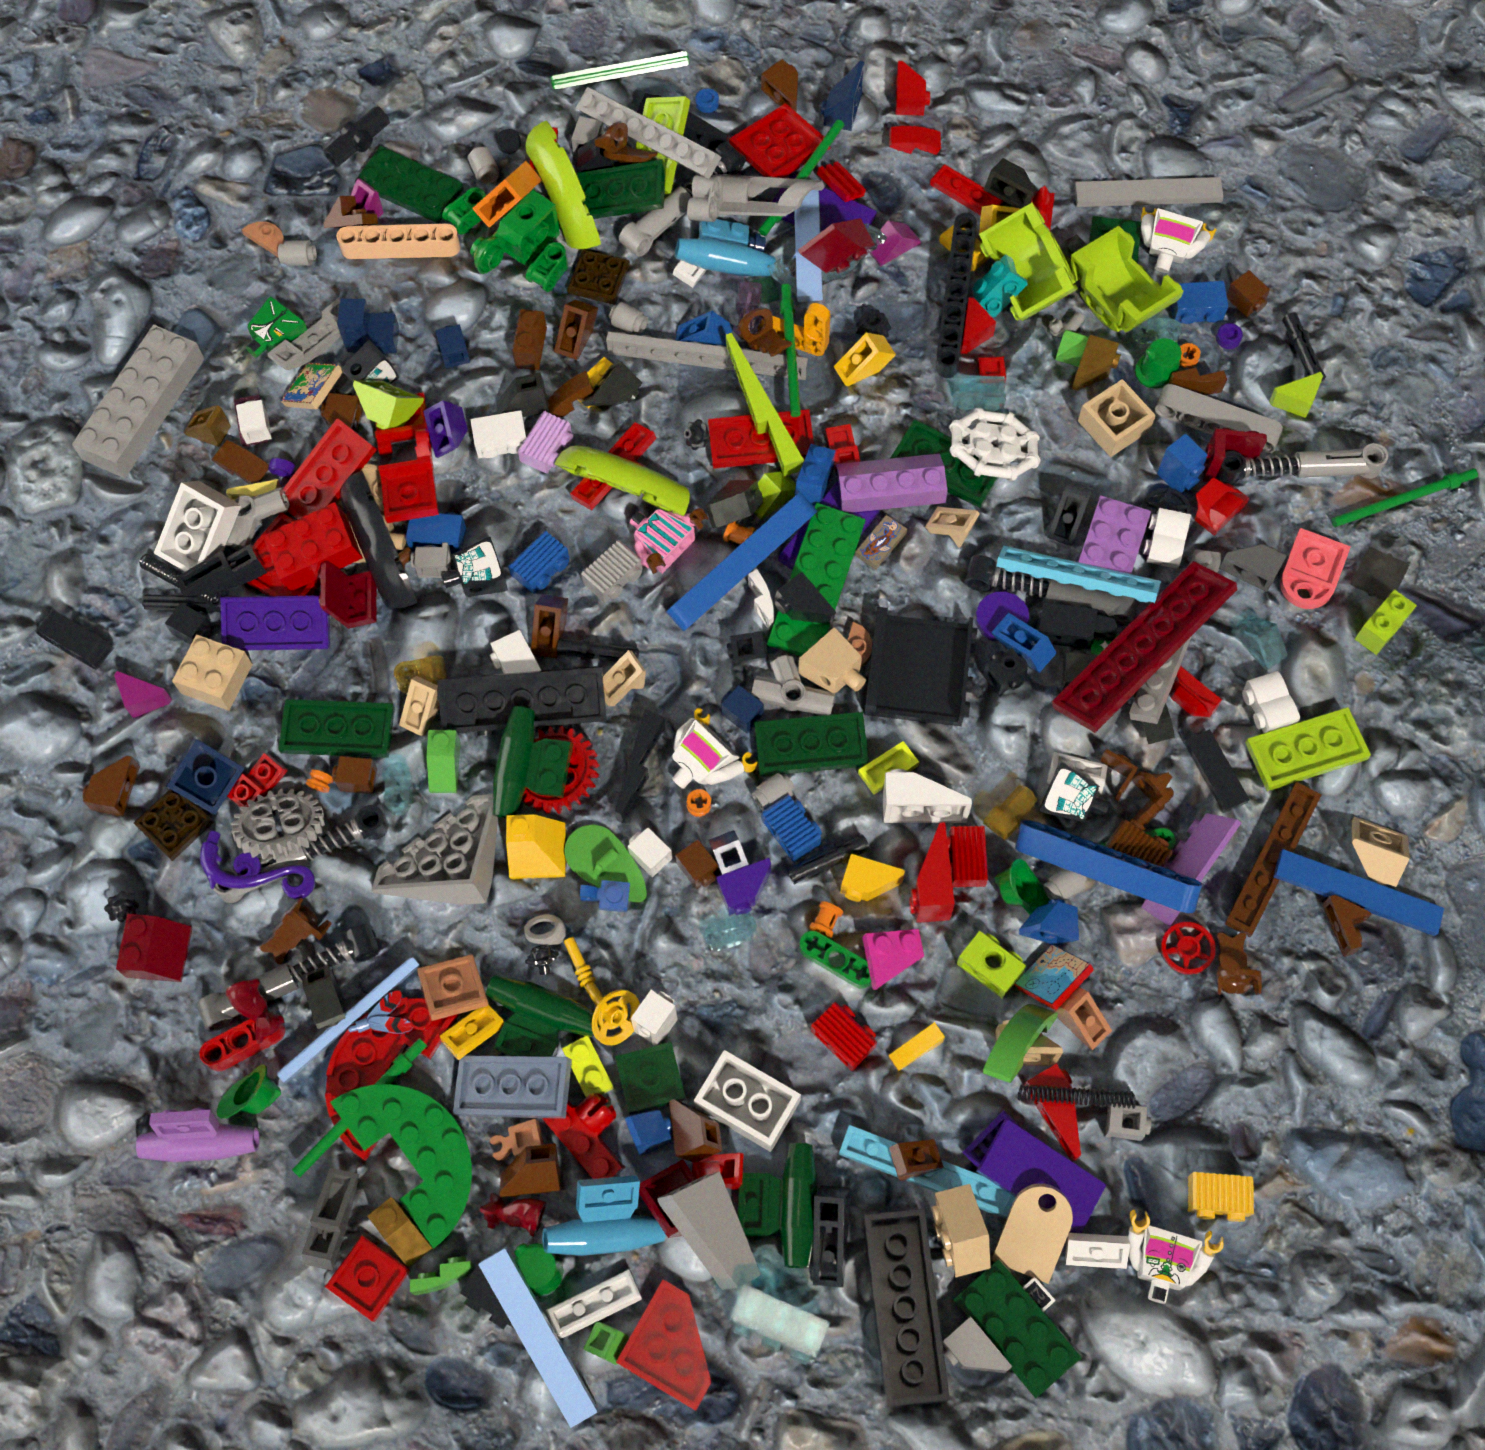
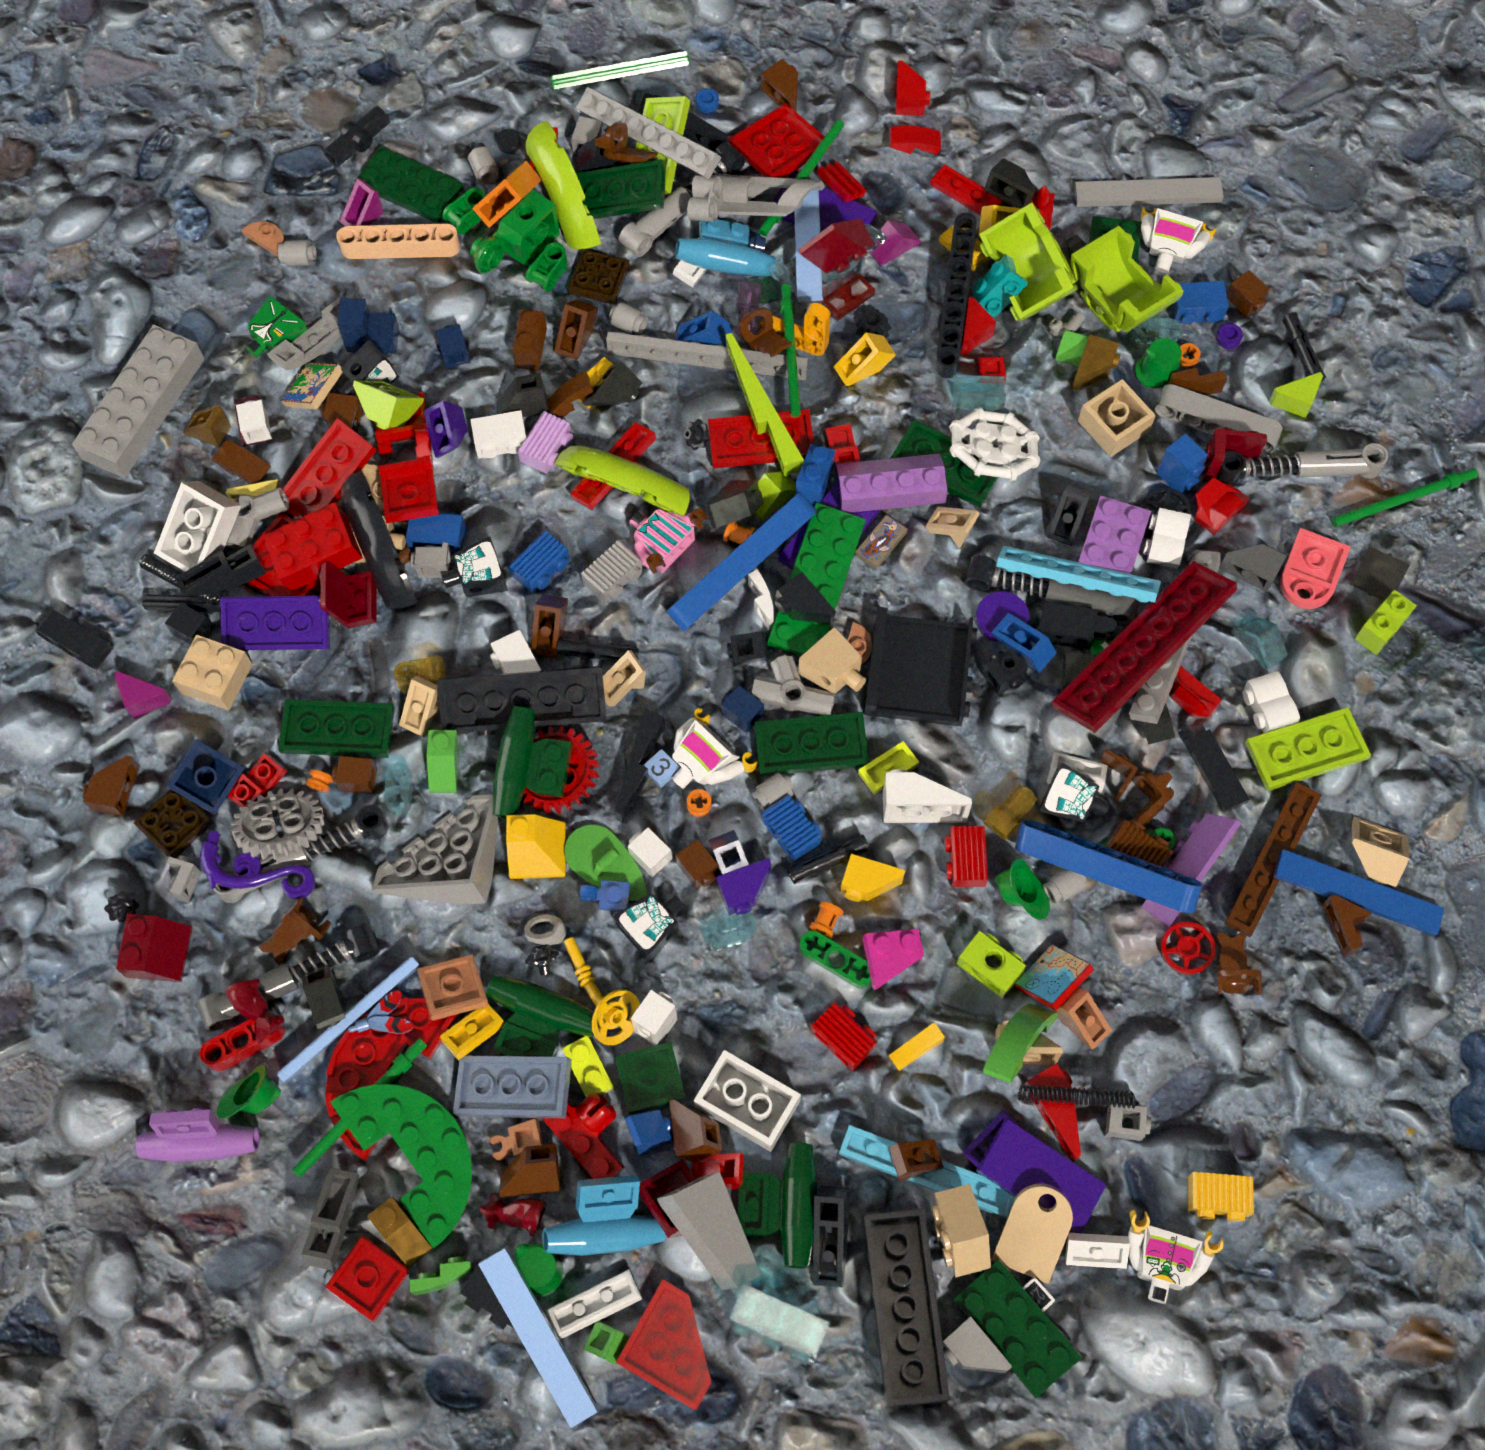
dark purple tile [268,458,296,478] -> none
reddish brown slope [323,196,378,228] -> none
dark blue slope [821,61,865,131] -> none
red slope [909,822,955,923] -> none
blue slope [1019,899,1079,946] -> none
none -> light grey bracket [167,856,202,903]
none -> torso [613,894,684,963]
none -> light blue tile [643,749,680,788]
none -> clear red piece [821,273,875,321]

